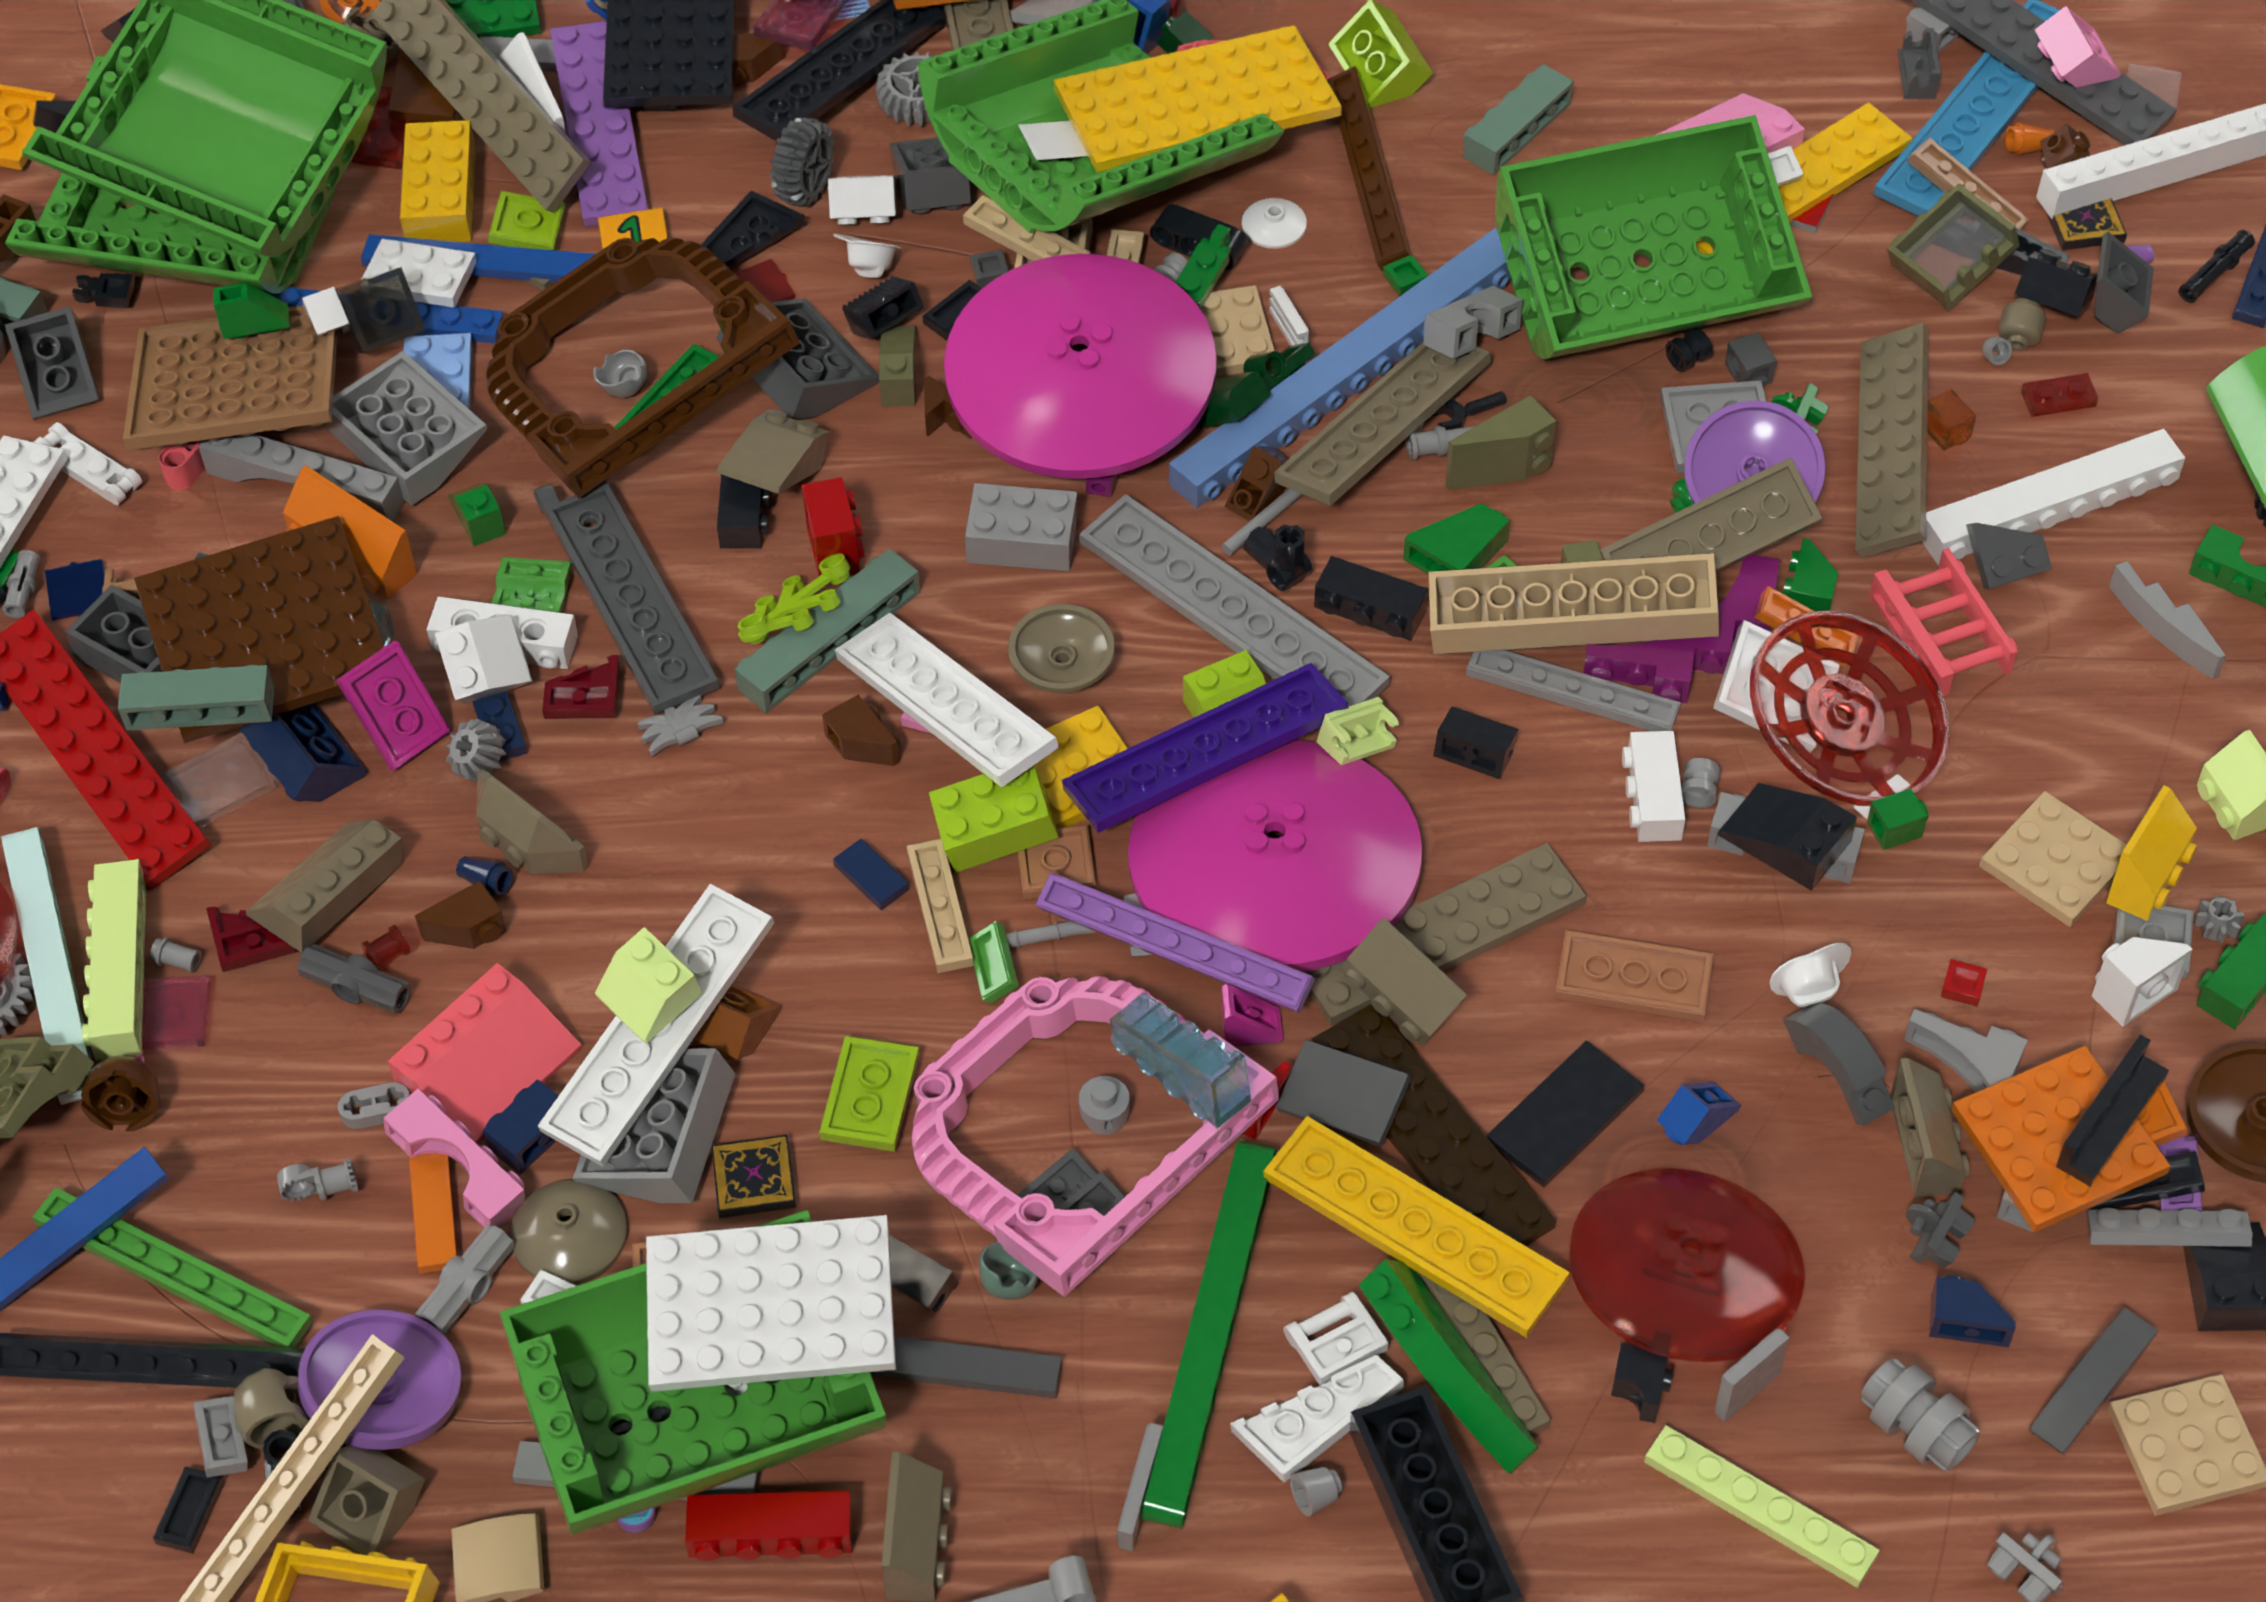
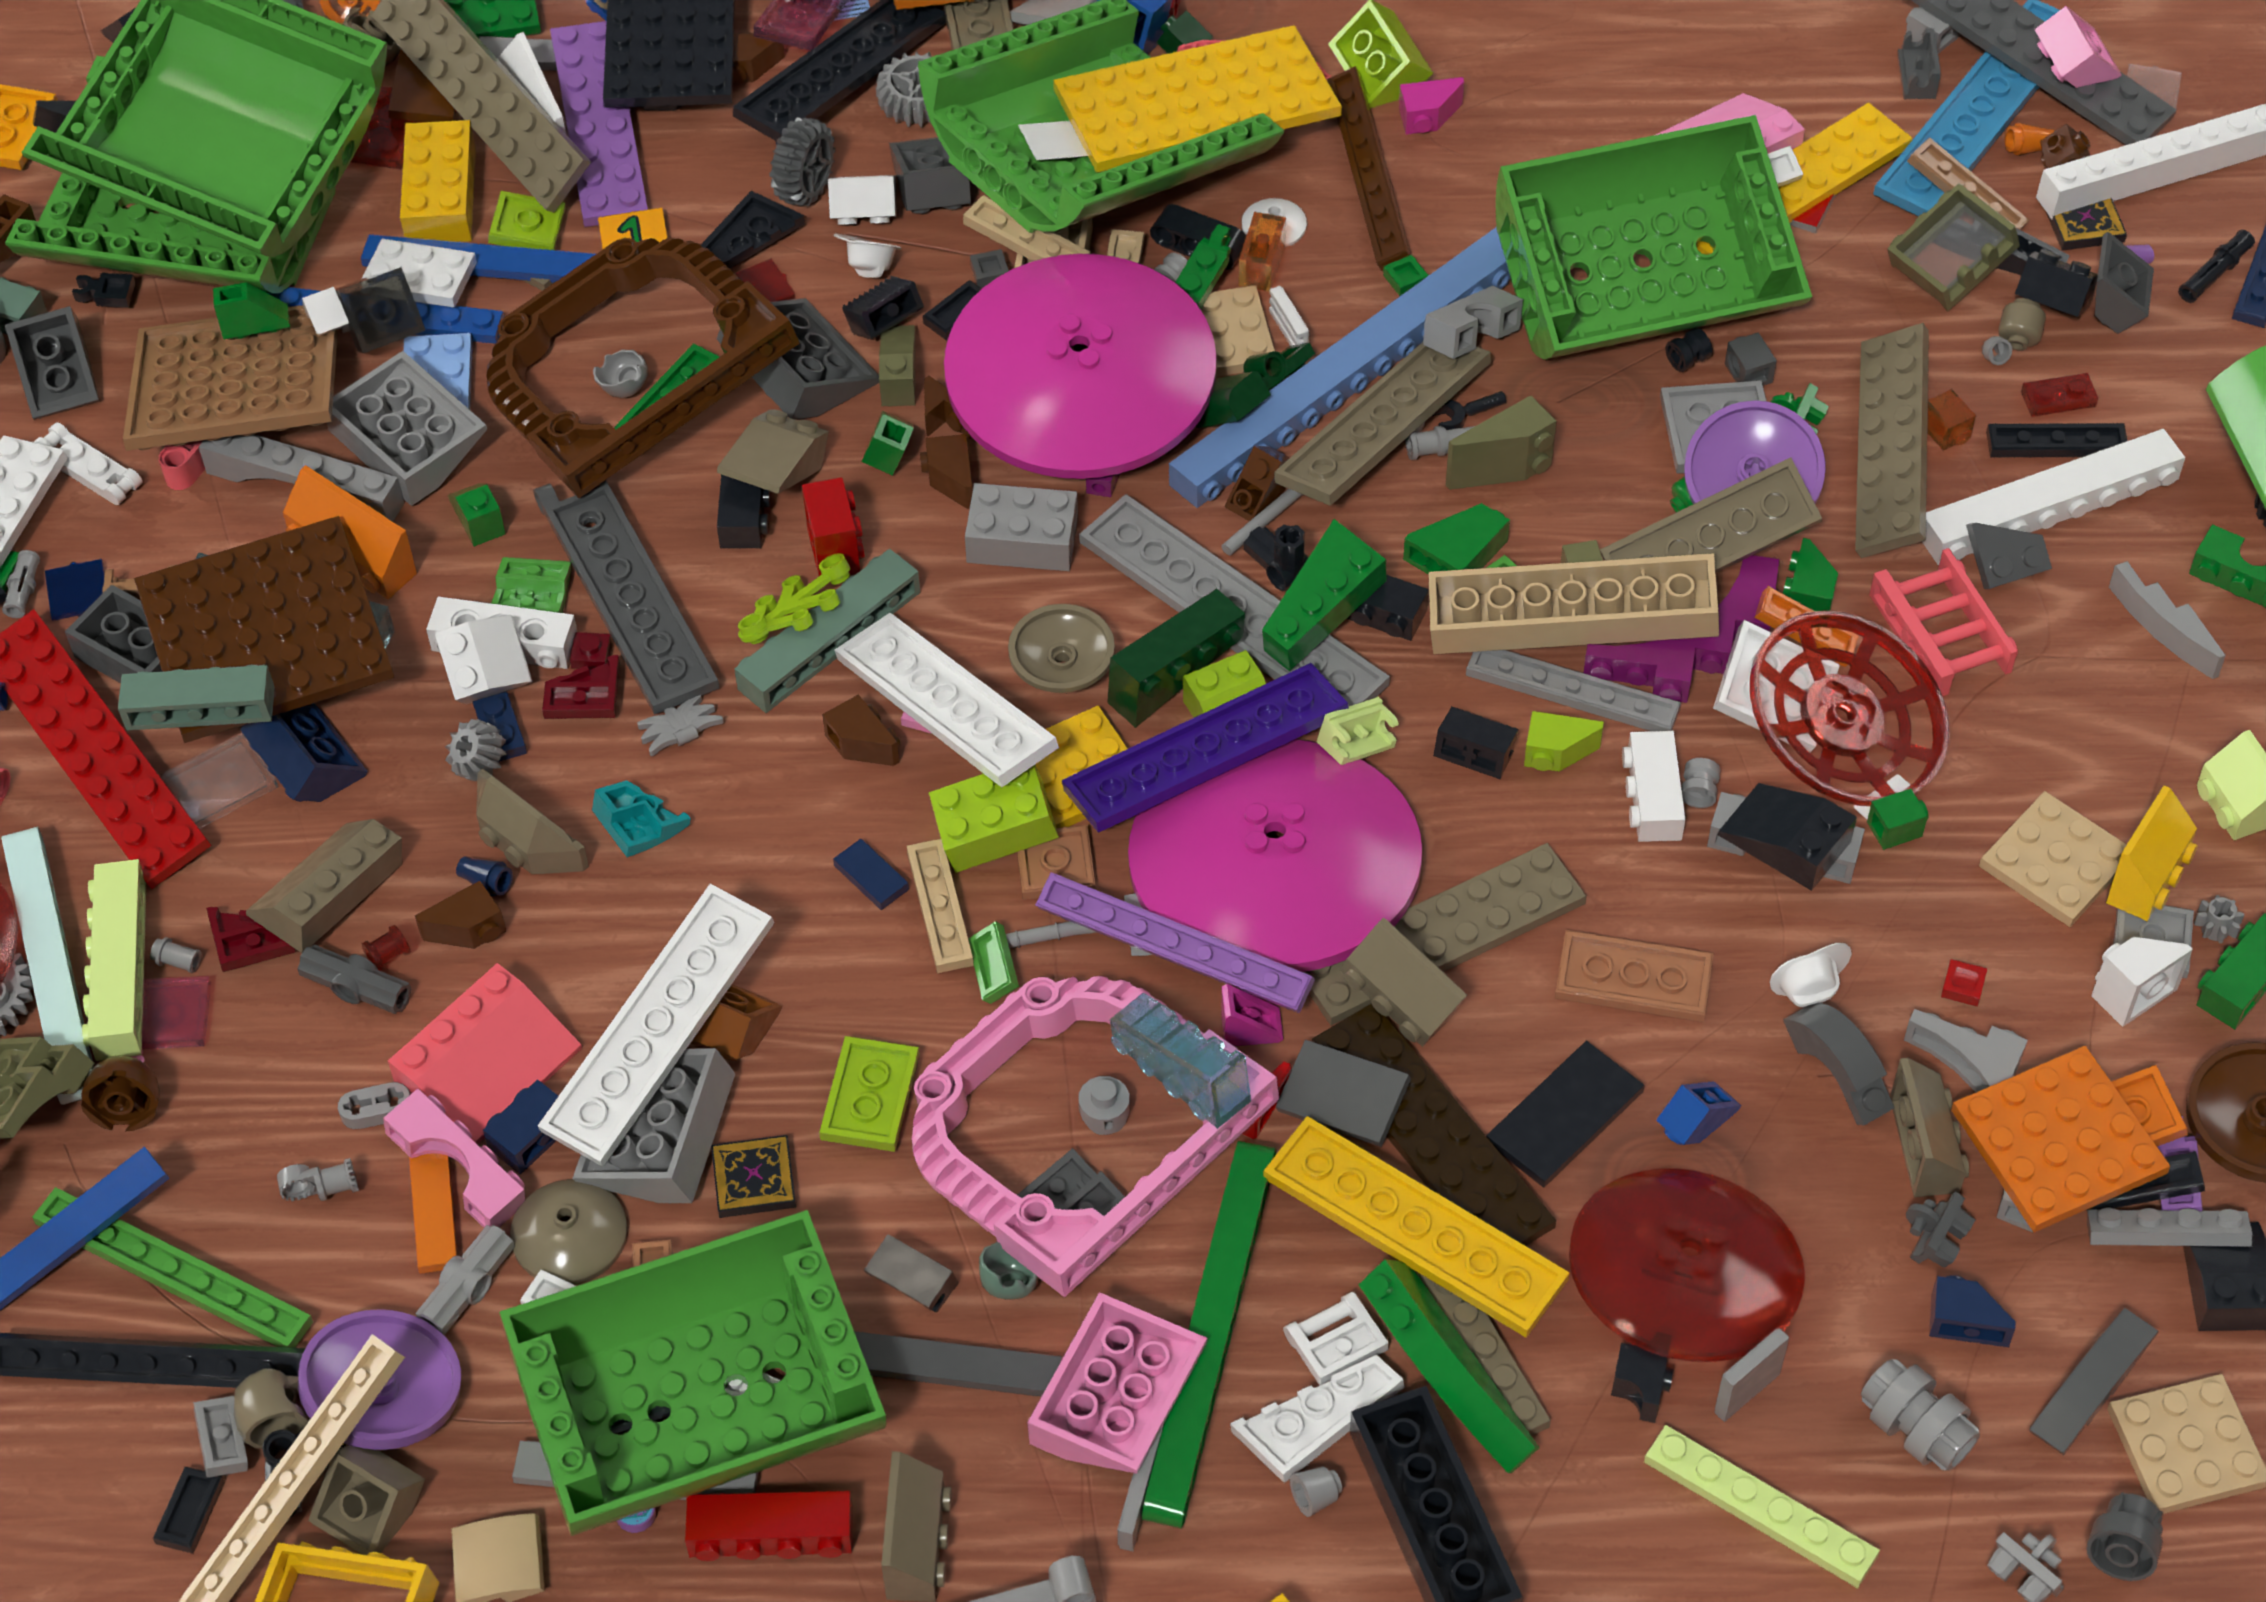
dark pink tile [336,641,451,771] -> none
yellowish green slope [595,927,702,1044] -> none
white plate [646,1215,896,1392] -> none
sand green brick [1463,64,1574,175] -> none
black fence [2056,1034,2169,1187] -> none
none -> dark red plate [570,632,612,669]
none -> teal slope [592,780,691,857]
none -> green slope [861,411,914,476]
none -> reddish brown slope [920,434,973,509]
none -> bright pink slope [1027,1292,1207,1474]
none -> dark green wedge [1107,588,1245,728]
none -> clear orange brick [1239,212,1286,292]
none -> green wedge [1262,519,1387,672]
none -> dark pink slope [1399,77,1464,135]
none -> lime slope [1524,711,1604,772]
none -> black tile [1986,423,2127,458]
none -> dark grey piece [2086,1492,2163,1581]

